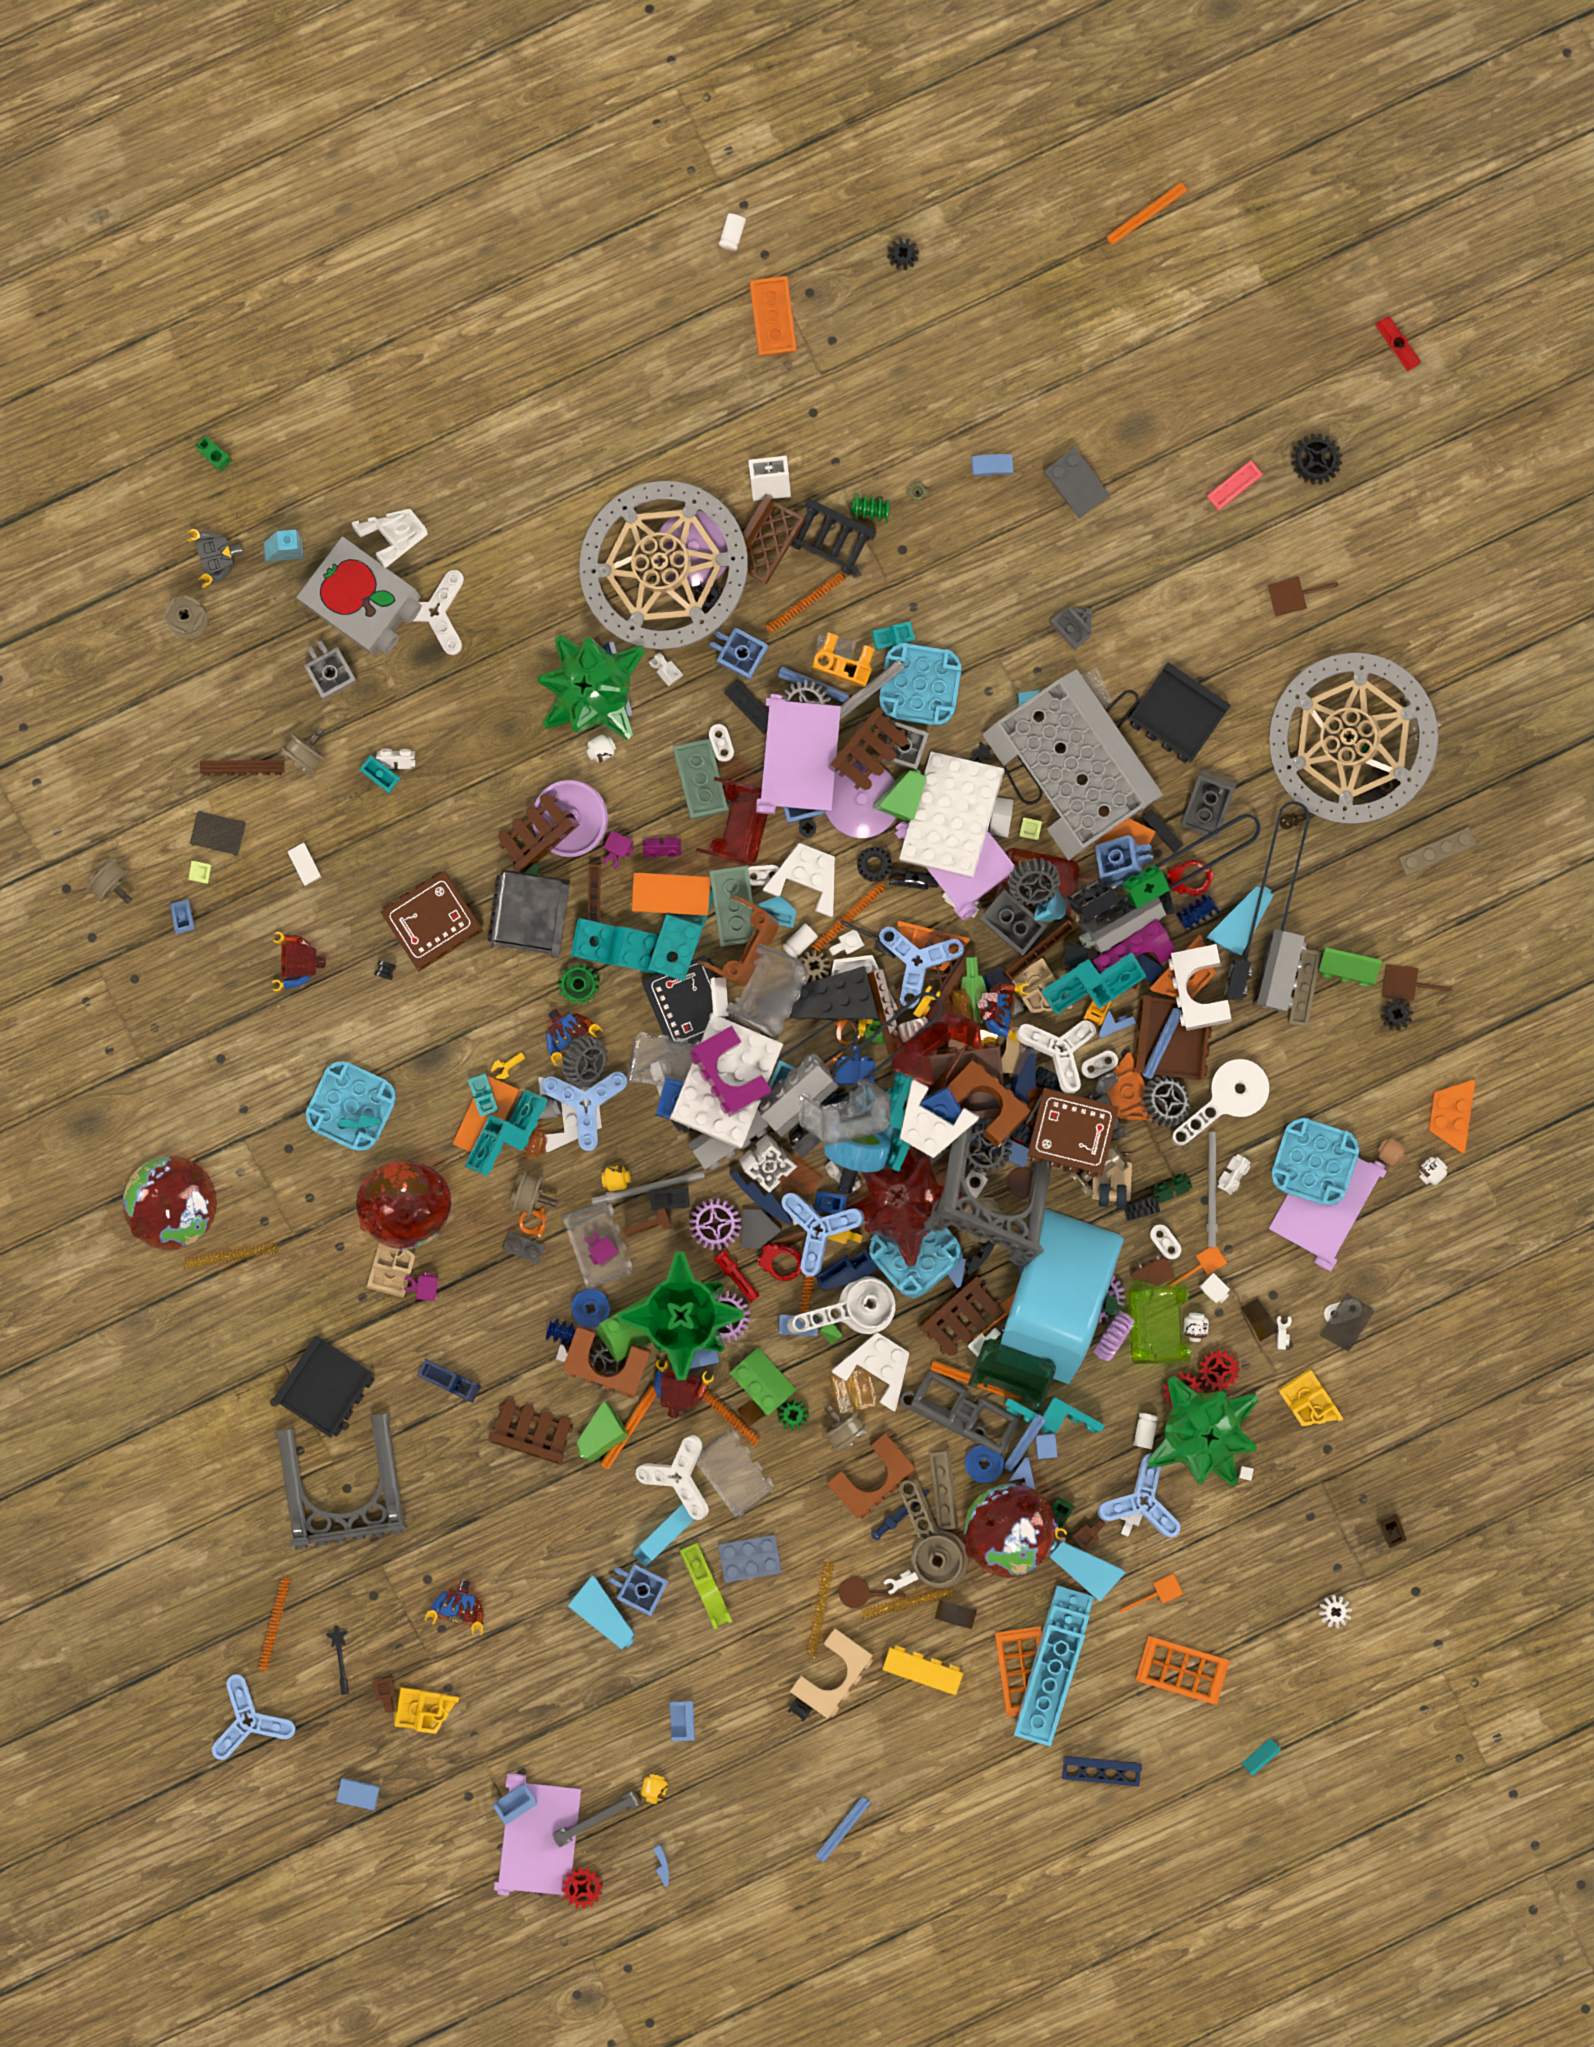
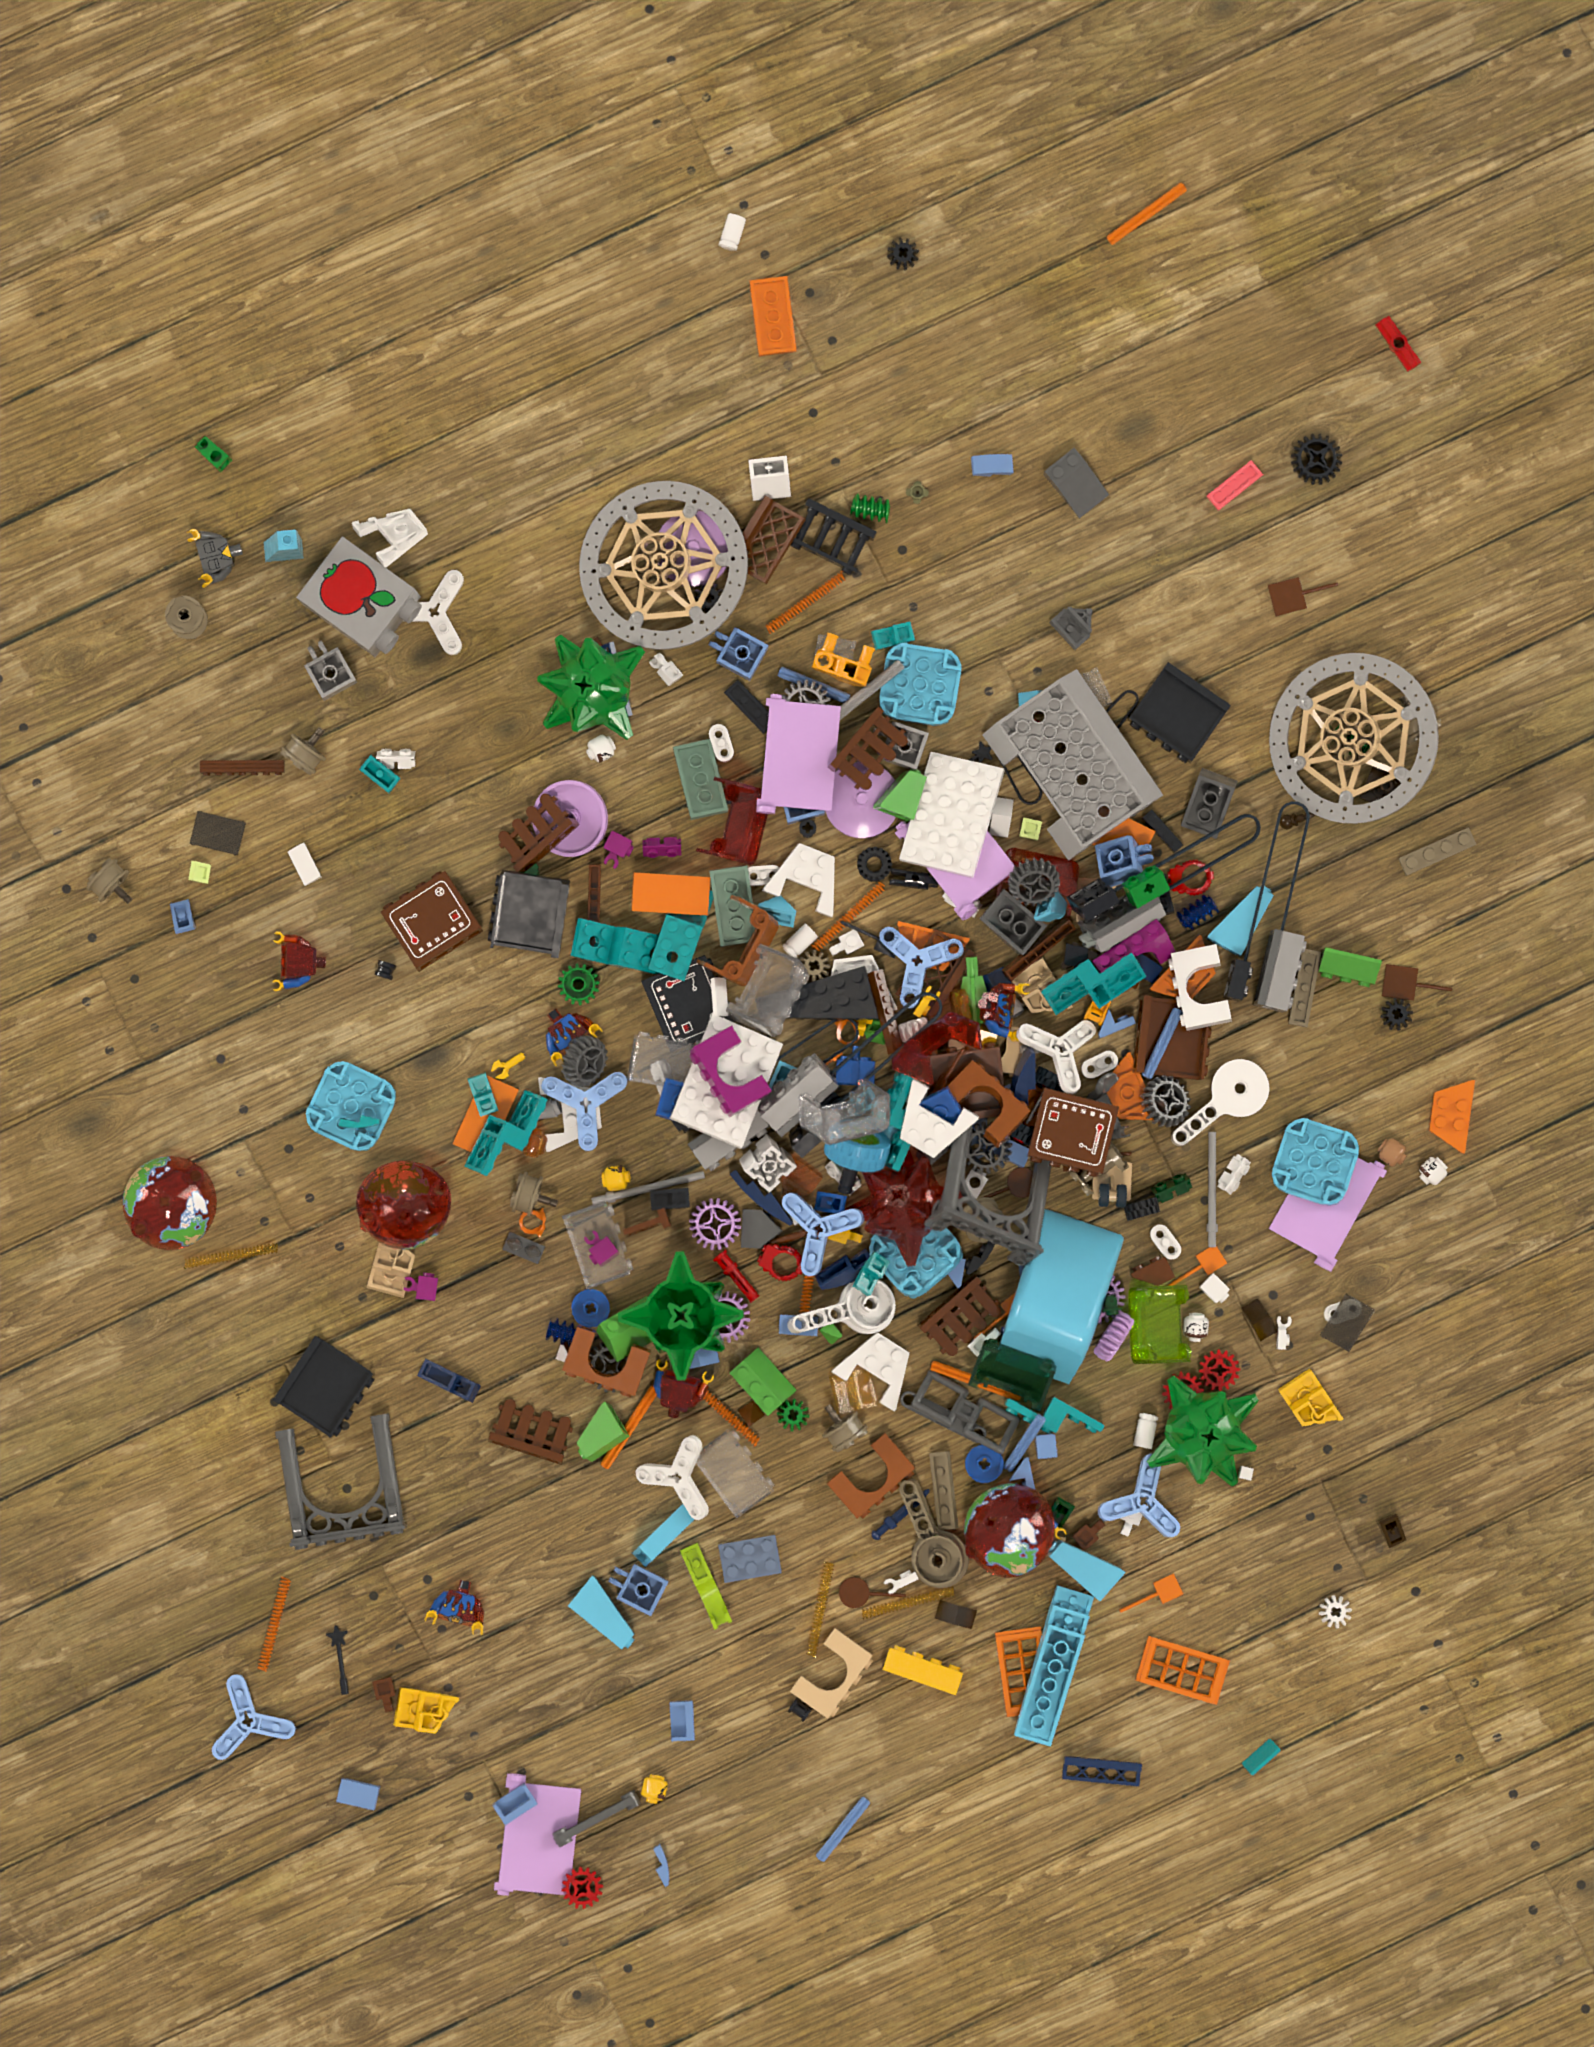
none -> teal slope [853,1252,890,1296]

